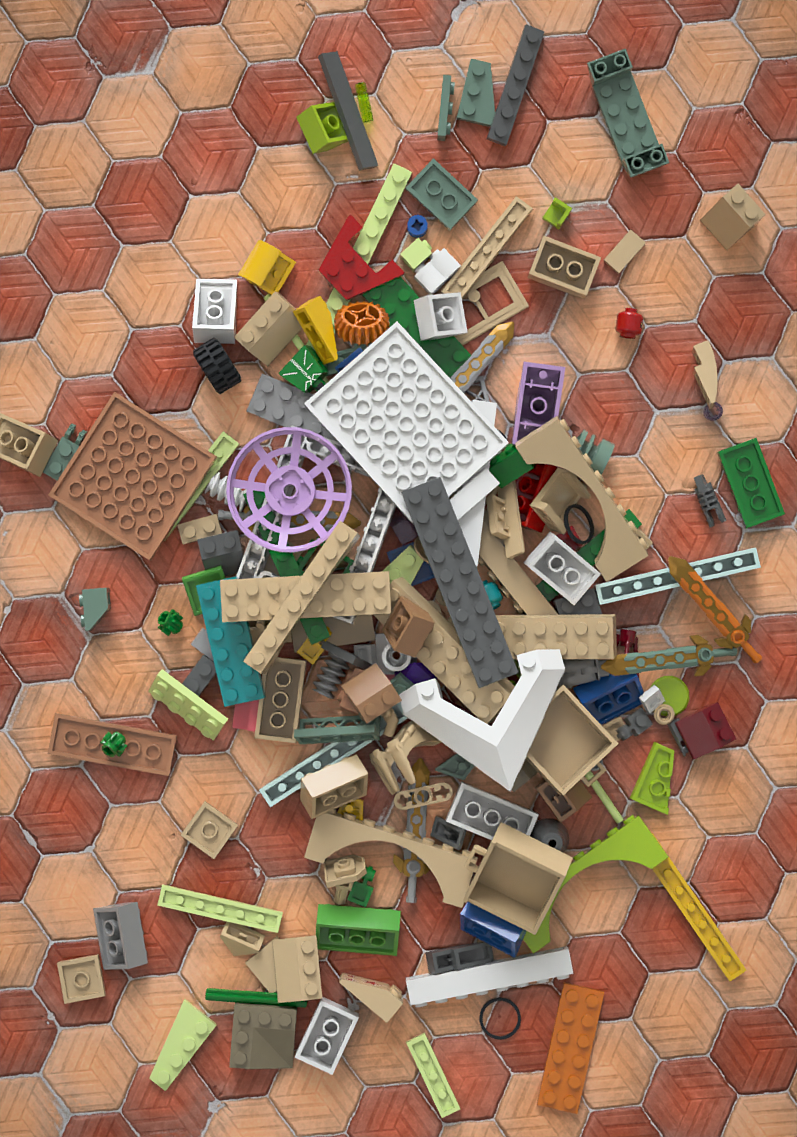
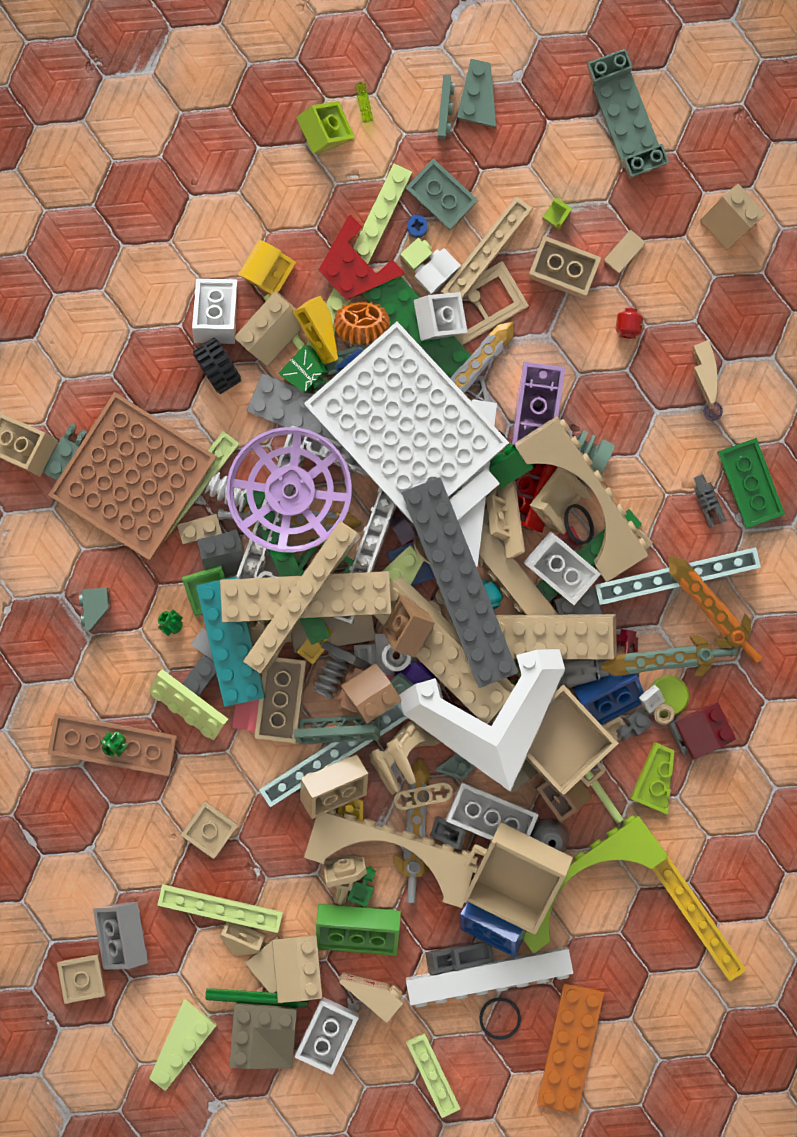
dark grey tile [318,51,378,171] -> none
tan arm [381,708,399,737] -> none
dark grey plate [486,24,545,146] -> none

